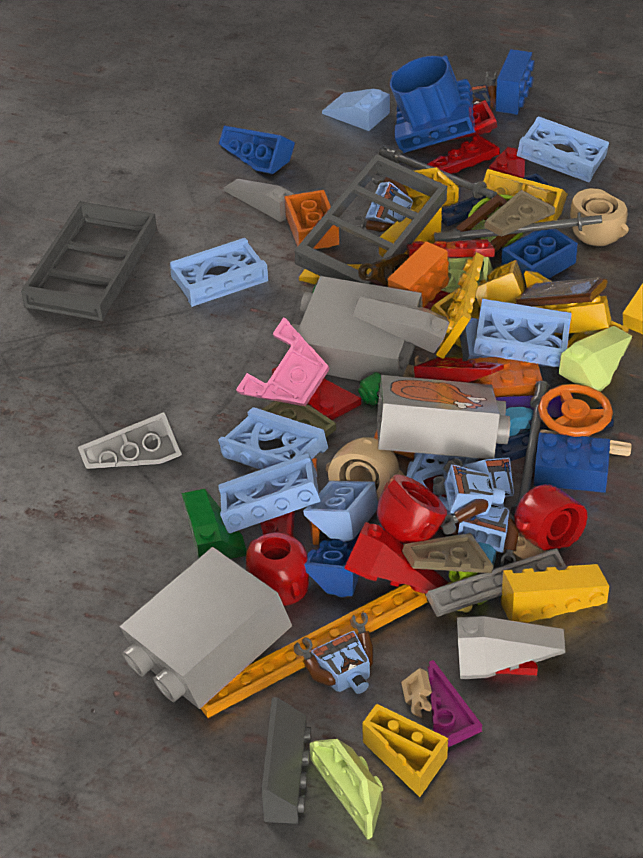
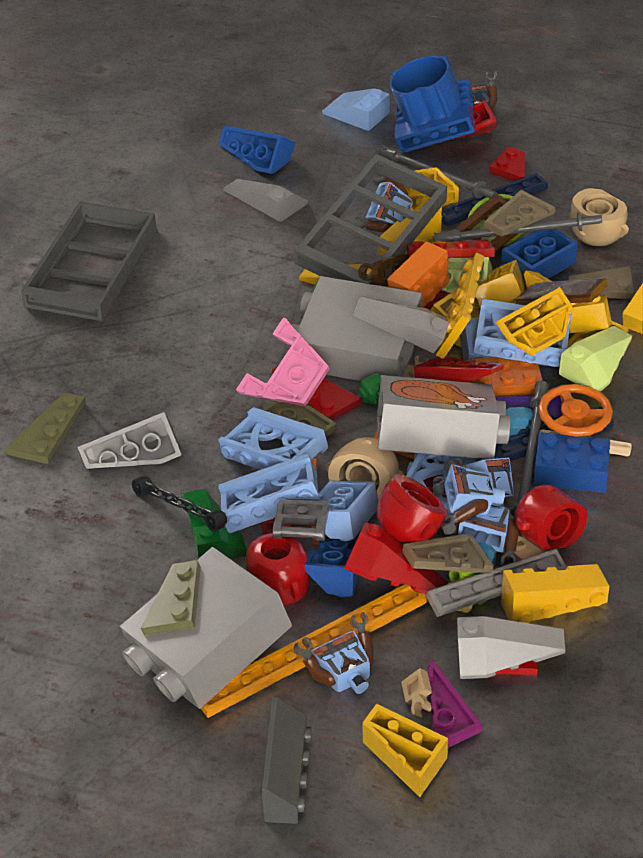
light blue fence [170,238,268,307] -> none
orange brick [284,190,339,249] -> none
yellowish green wedge [310,739,383,839] -> none
red wing [427,134,500,174] -> none
yellow wedge [484,169,568,223] -> none
blue brick [496,49,535,115] -> none
light blue fence [517,116,609,182] -> none
none -> olive wing [5,392,86,464]
none -> black piece [132,476,227,532]
none -> wing [140,560,201,635]
none -> flat silver plate [273,499,330,541]
none -> yellow wedge [496,287,572,356]
none -> dark tan wing [568,266,634,299]

